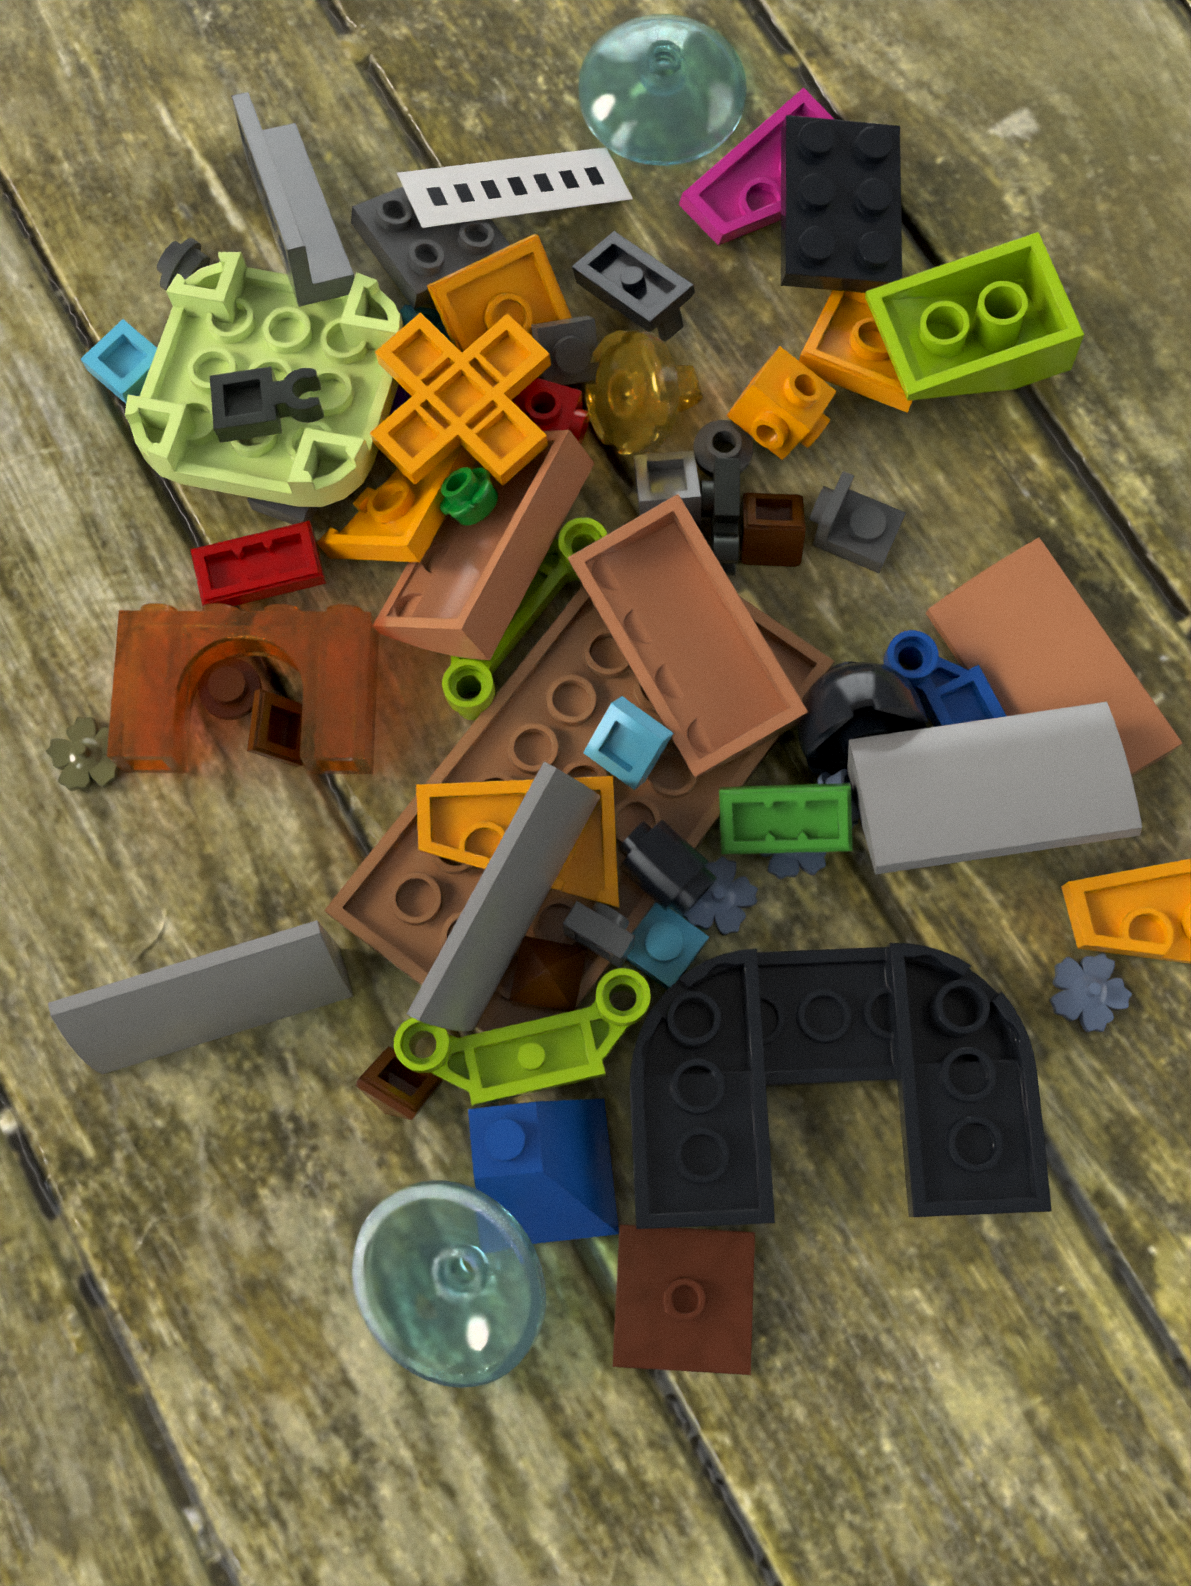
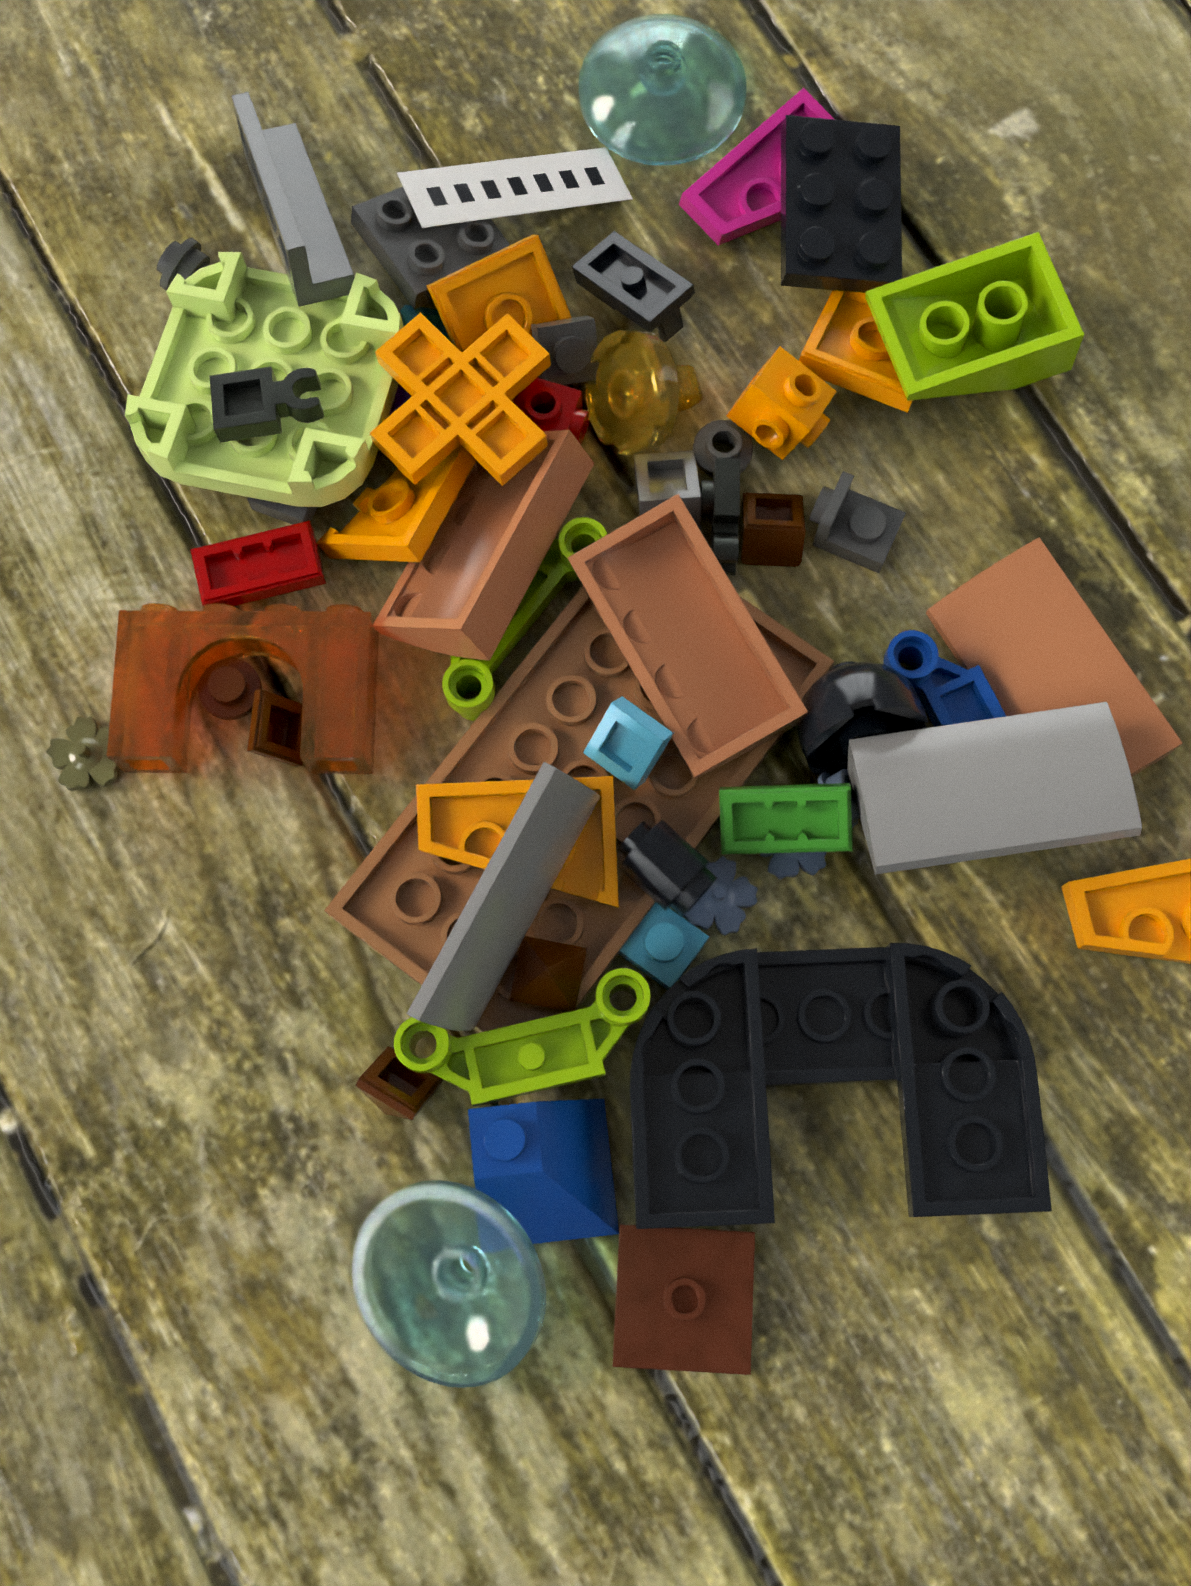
light grey slope [48,920,353,1075] -> none
medium azure plate [81,319,157,403] -> none
green plate [440,467,498,526] -> none
dark grey plate [563,901,635,968] -> none
sand blue plant [1049,953,1132,1032] -> none

